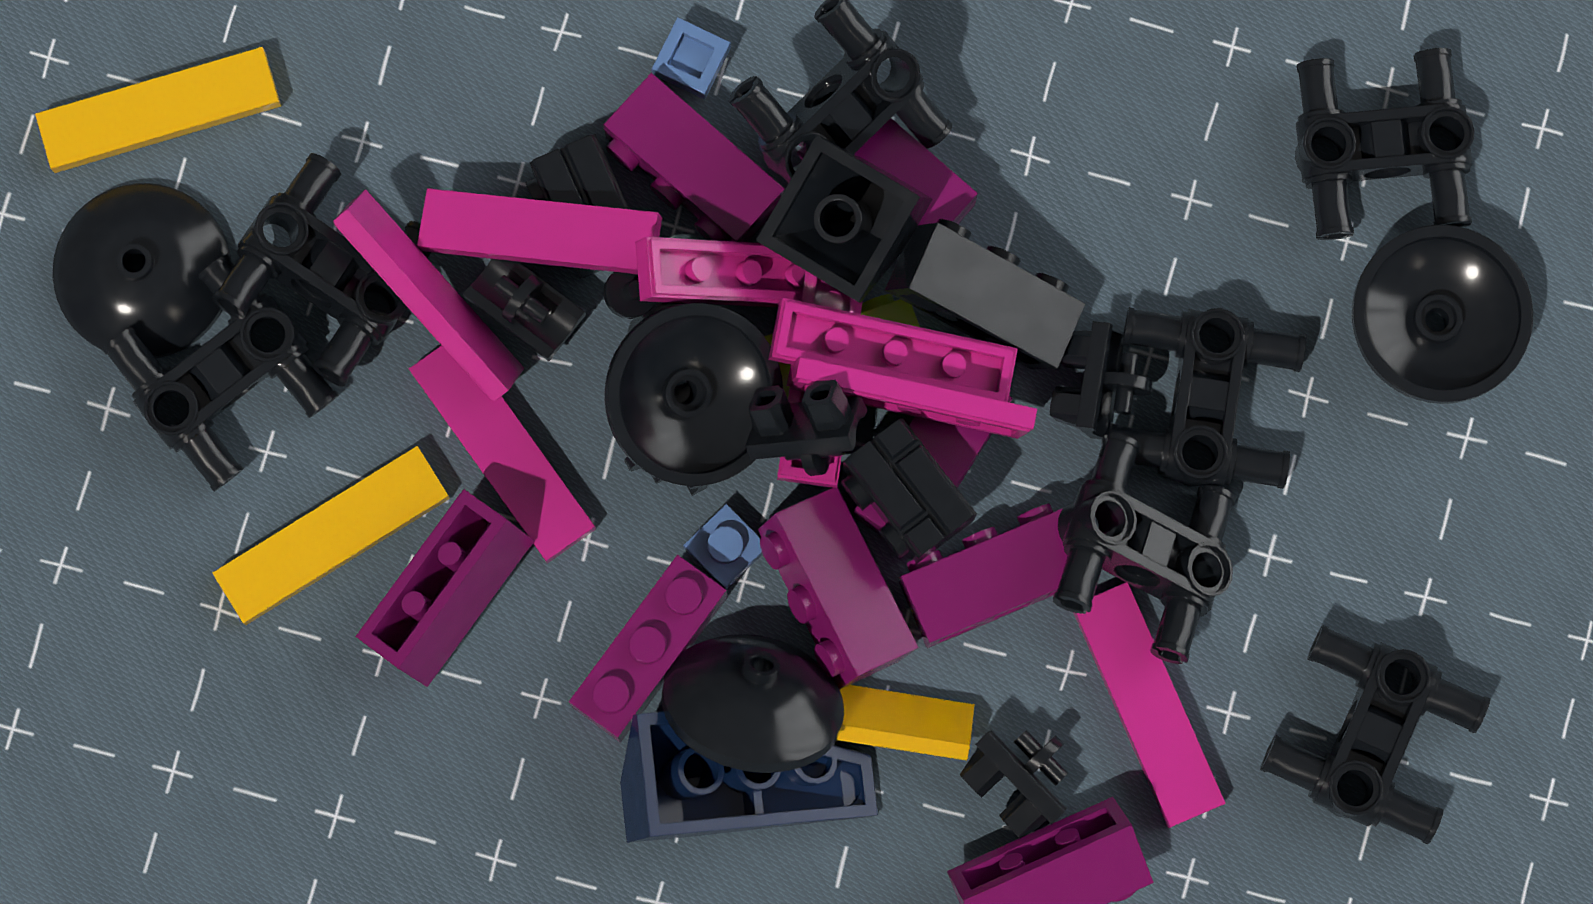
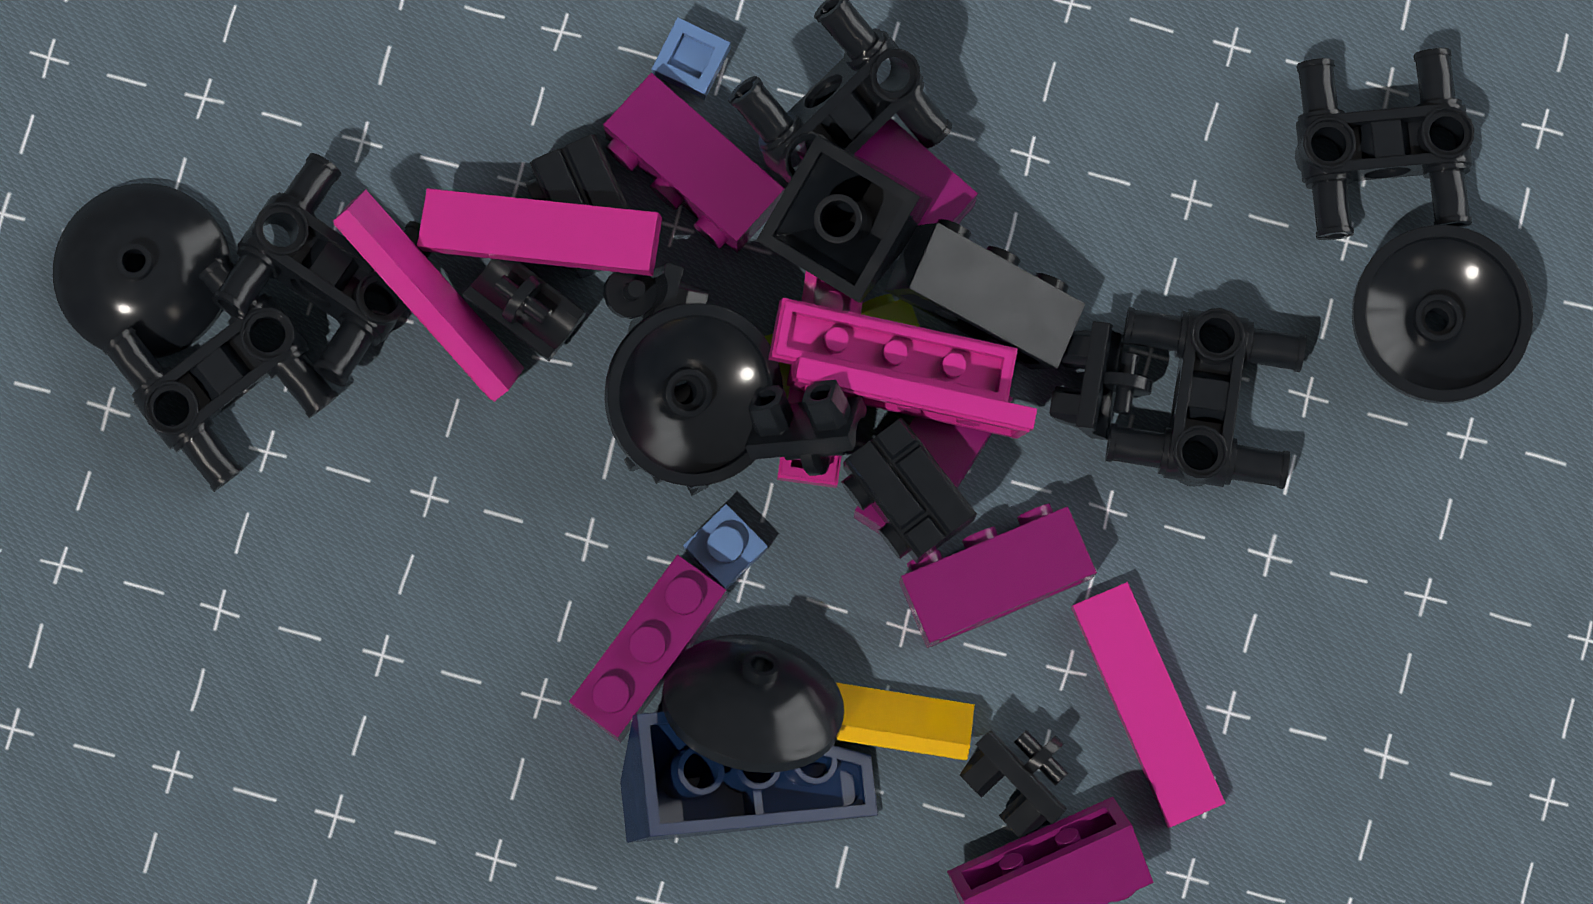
yellow tile [35,47,281,173] -> none
yellow tile [212,446,451,625] -> none
magenta brick [355,489,534,687] -> none
dark pink tile [409,345,596,564] -> none
dark pink tile [635,237,806,307] -> none
magenta brick [758,488,919,690] -> none
black piece [1053,433,1236,664] -> none
black piece [1260,625,1490,845] -> none

